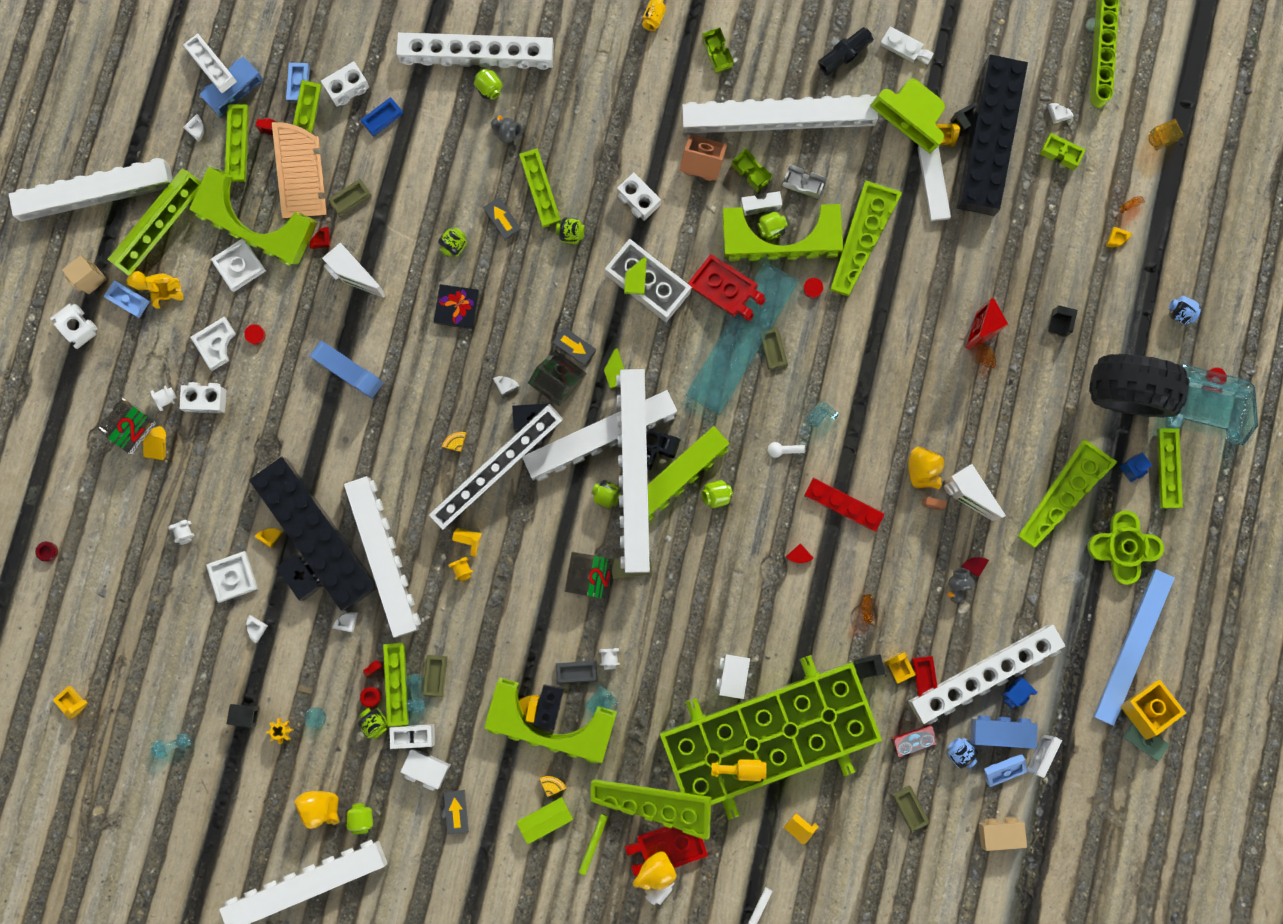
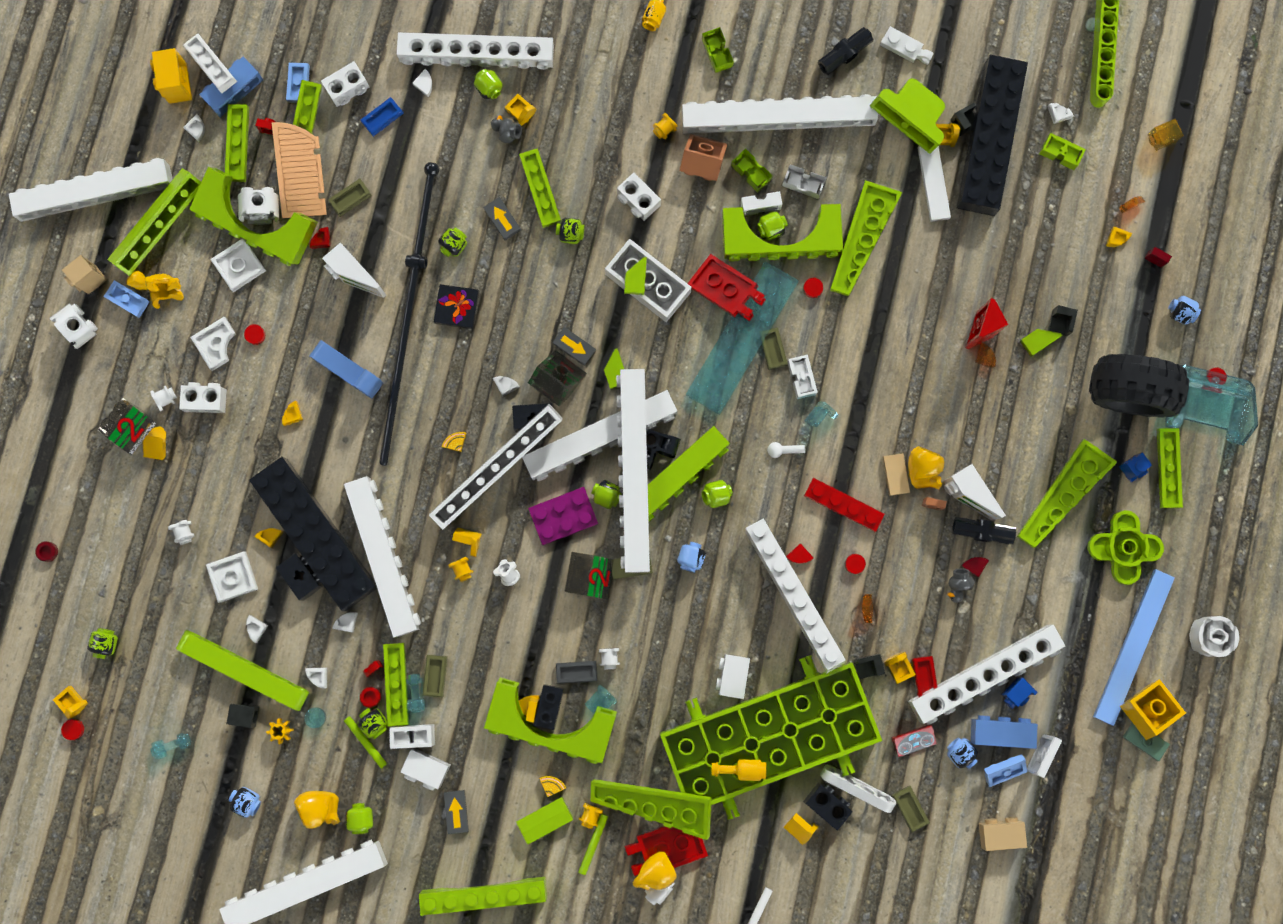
none -> red tile [61,719,84,740]
none -> head [87,628,118,659]
none -> yellow brick [150,48,192,104]
none -> lime beam [176,630,309,711]
none -> light blue head [228,787,261,818]
none -> white brick [238,187,279,225]
none -> yellow tile [282,401,303,426]
none -> white tile [305,668,327,688]
none -> lime bar [344,716,388,769]
none -> black bar [380,162,439,466]
none -> white tile [413,69,432,97]
none -> lime arch [419,877,547,916]
none -> white brick [493,559,520,586]
none -> yellow tile [505,94,537,126]
none -> magenta plate [528,487,598,546]
none -> yellow brick [579,803,603,829]
none -> yellow brick [653,113,678,139]
none -> light blue head [677,542,706,573]
none -> white brick [746,519,846,674]
none -> white piece [787,355,818,399]
none -> black brick [803,782,853,831]
none -> white beam [820,764,896,813]
none -> red tile [845,554,866,574]
none -> tan tile [883,453,910,496]
none -> black piece [952,517,1016,545]
none -> lime tile [1020,329,1062,357]
none -> dark red tile [1145,247,1172,268]
none -> white brick [1189,616,1239,657]

